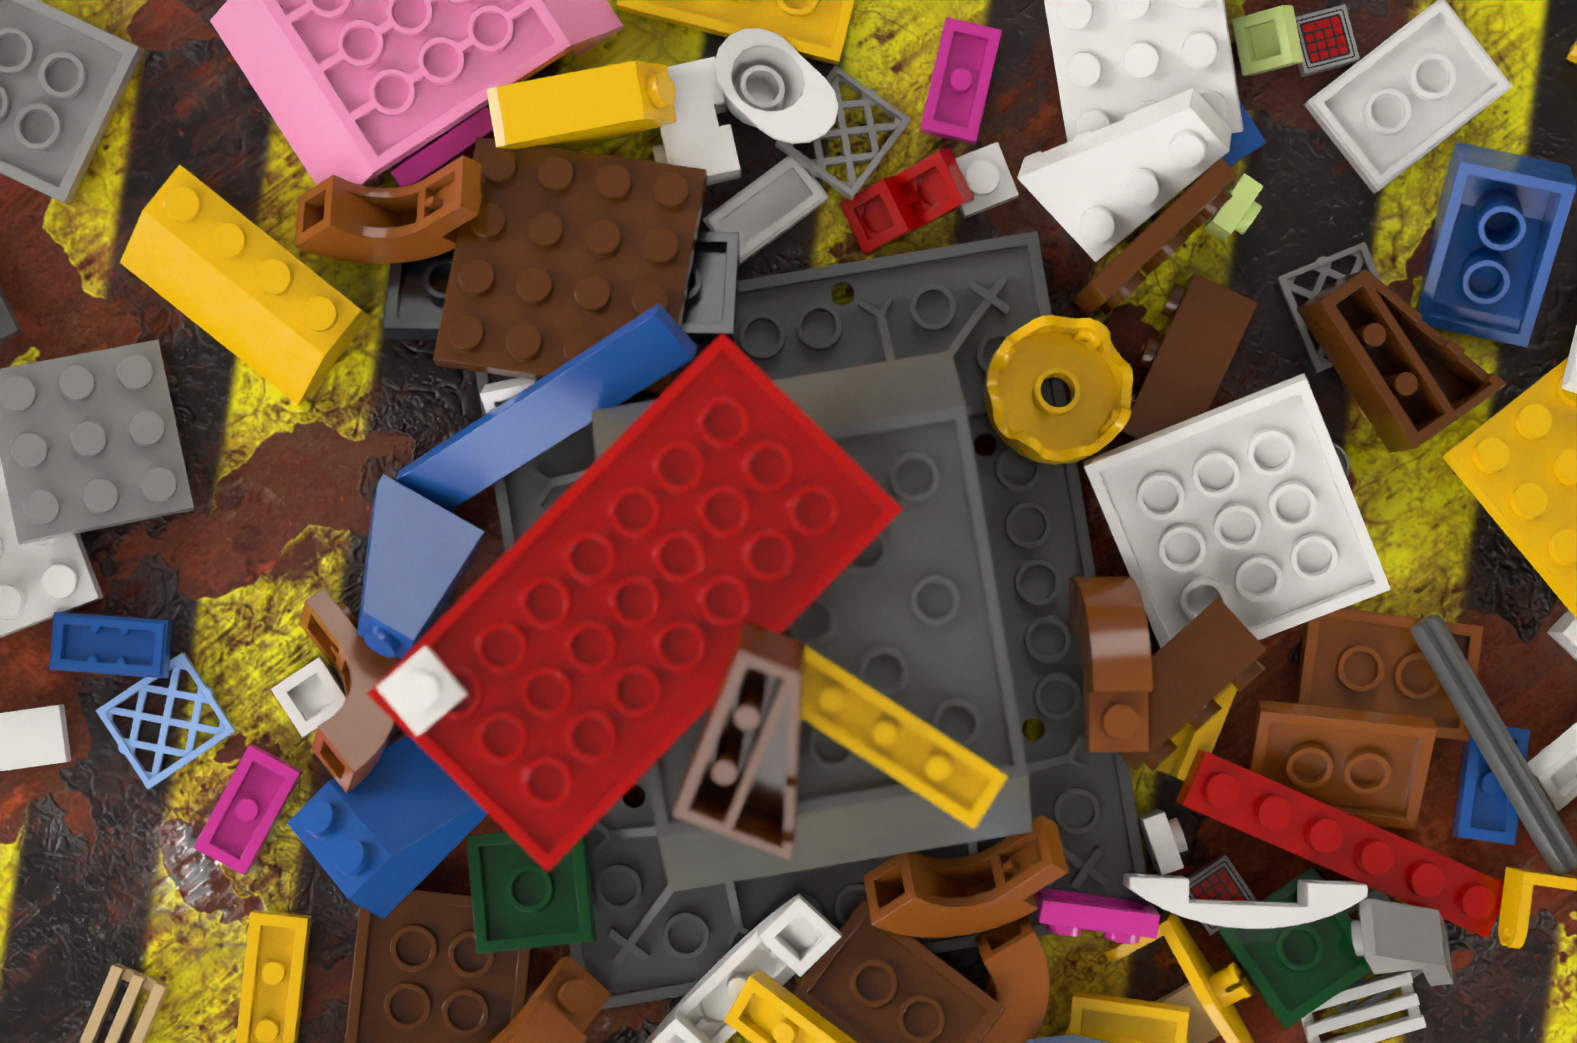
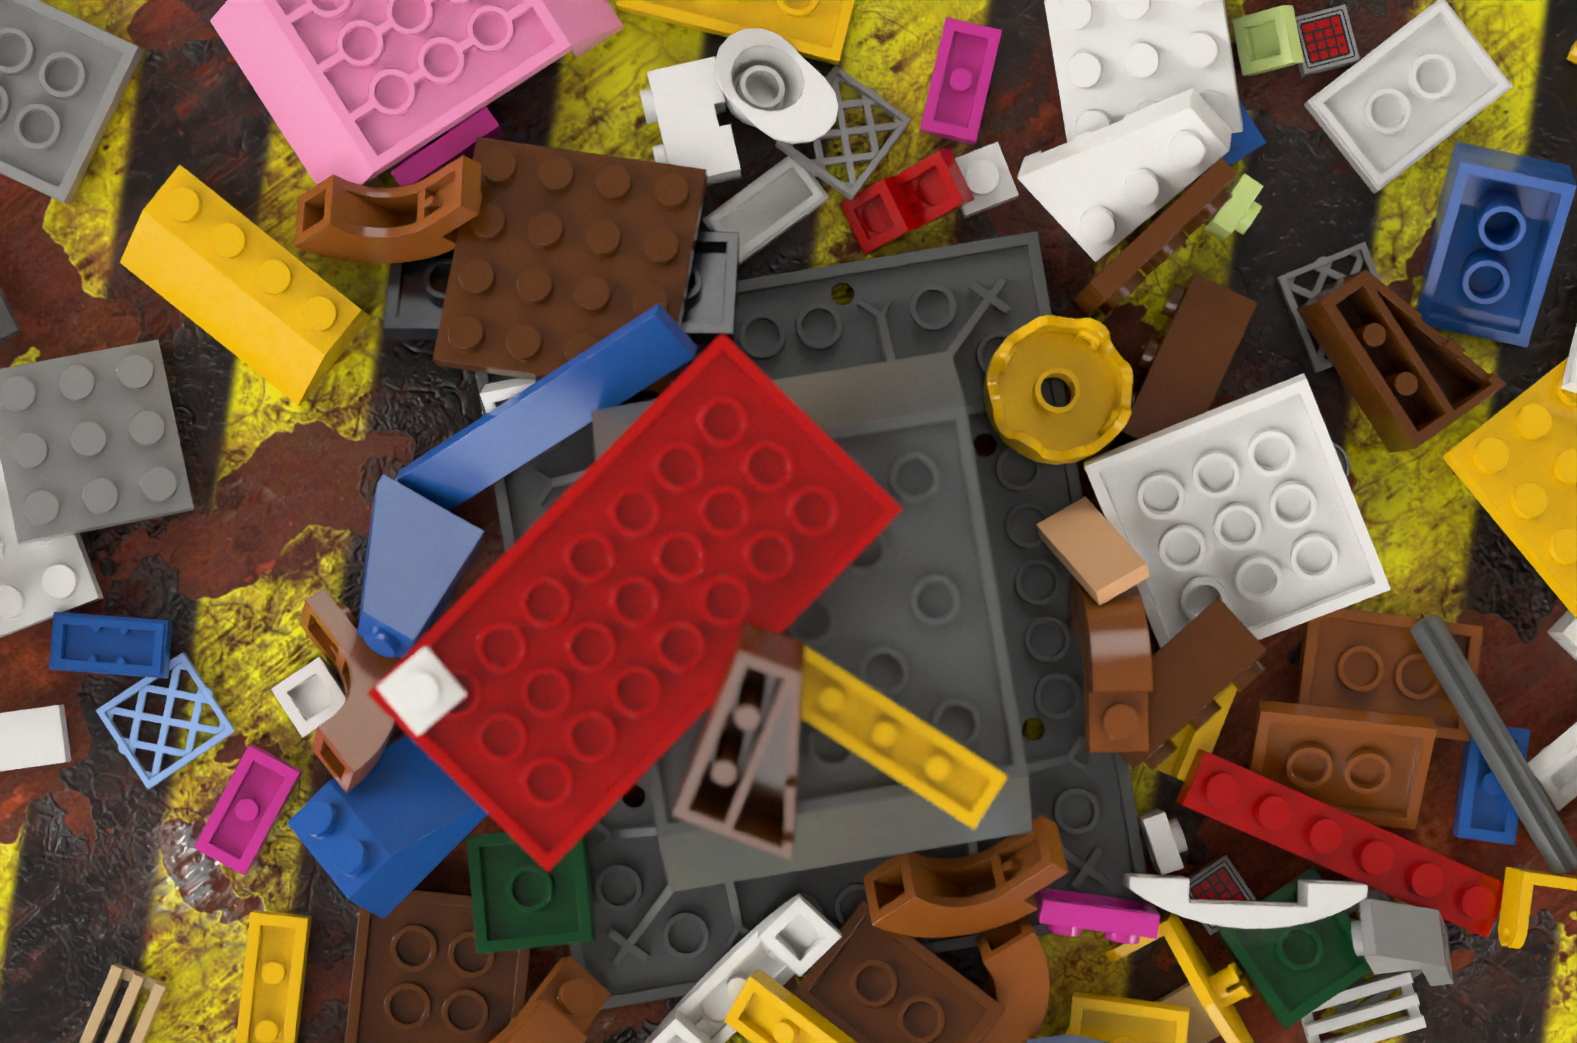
yellow slope [487,60,677,151] -> none
none -> light nougat tile [1036,496,1150,606]

